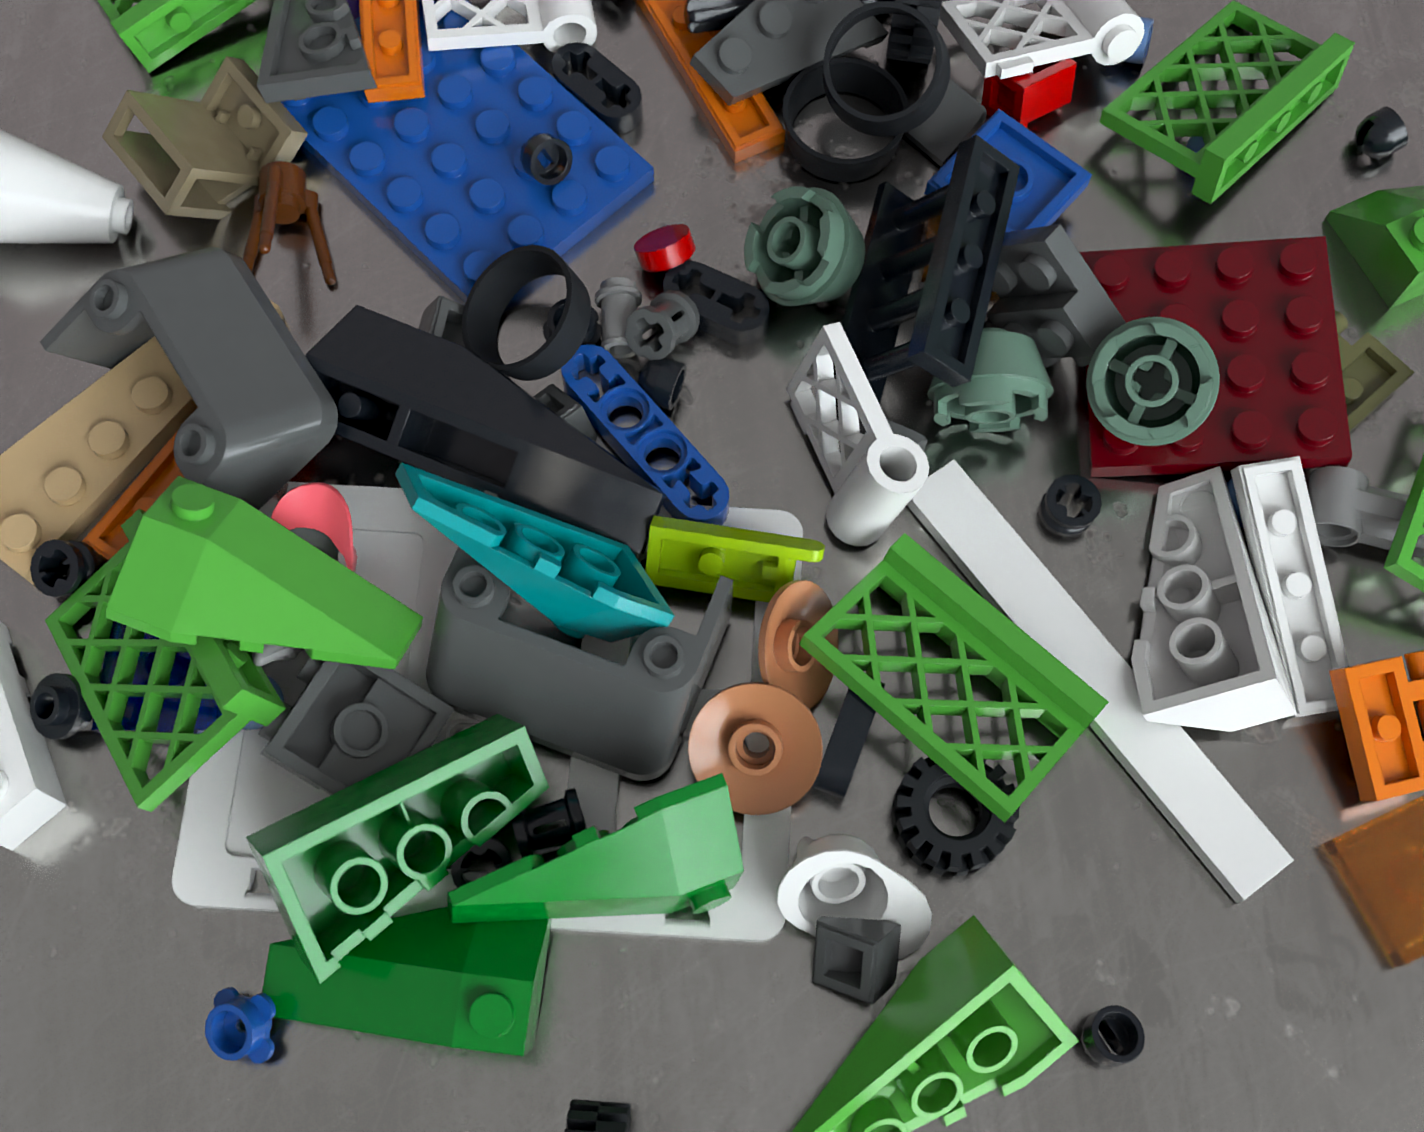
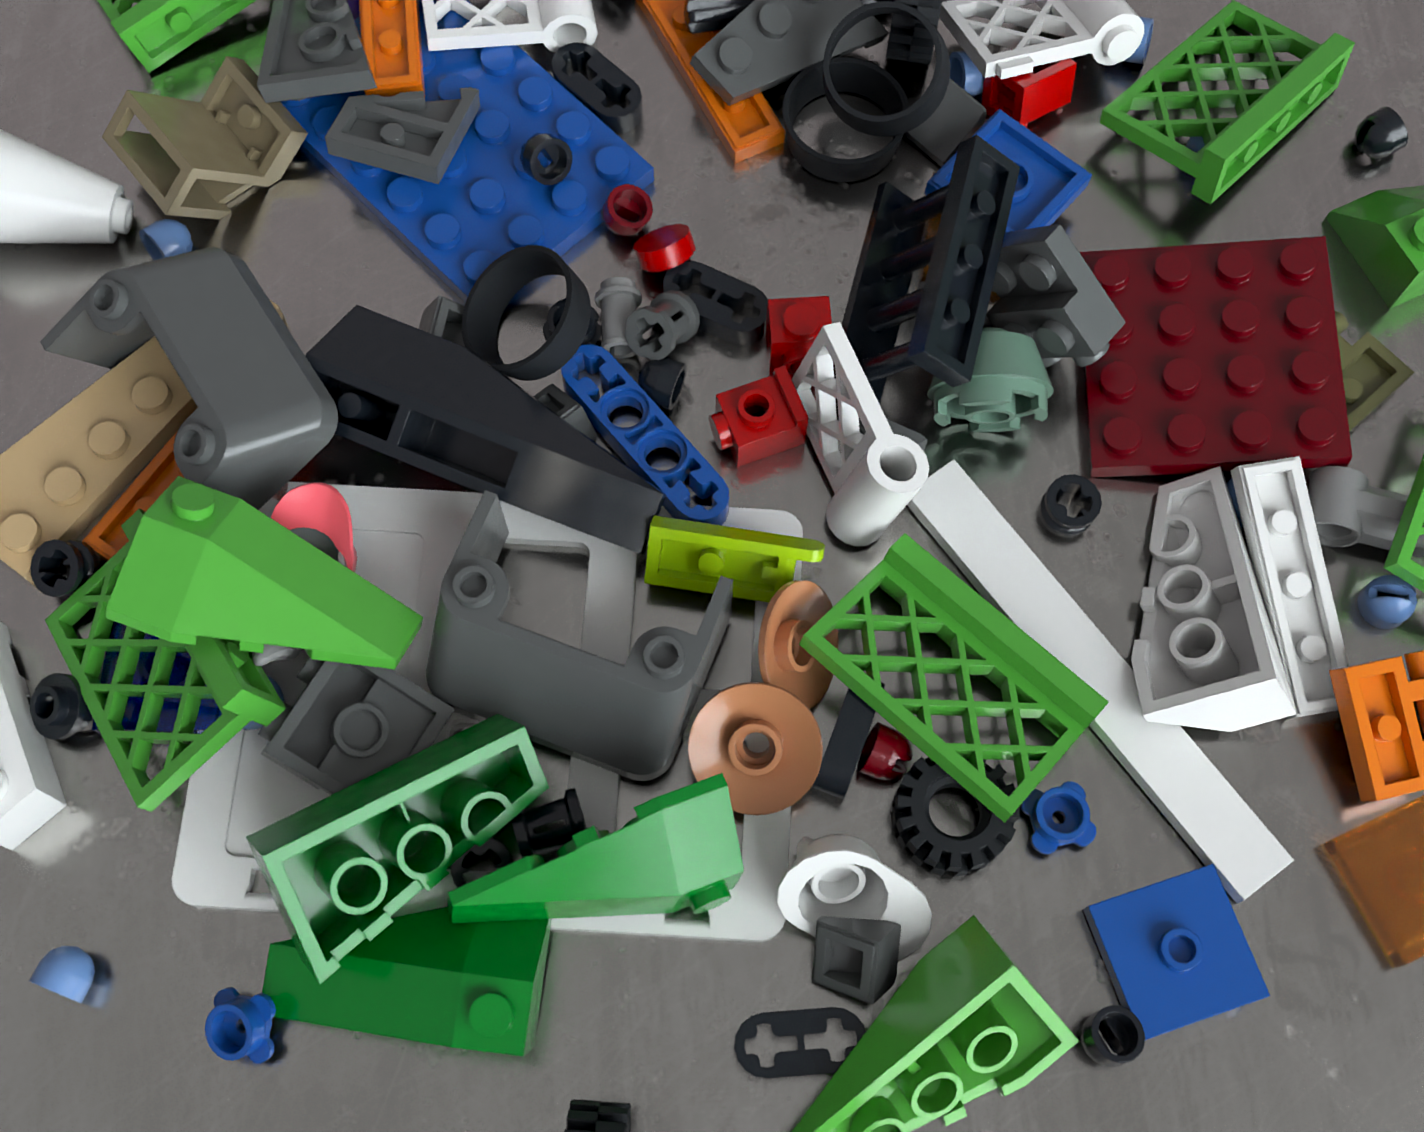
reddish brown plant [243,161,336,286] -> none
teal wedge [395,462,675,643] -> none
sand green cone [744,186,865,306] -> none
sand green cone [1086,317,1220,446] -> none
none -> medium blue hinge [29,945,95,1004]
none -> medium blue hinge [139,219,193,260]
none -> dark grey wing [325,87,480,184]
none -> dark red hinge [603,184,653,237]
none -> red brick [709,365,809,468]
none -> black beam [733,1007,866,1080]
none -> red brick [765,296,832,379]
none -> dark red hinge [858,722,913,781]
none -> medium blue hinge [949,51,984,97]
none -> blue plate [1021,781,1096,855]
none -> blue plate [1083,864,1270,1040]
none -> medium blue hinge [1357,575,1417,629]

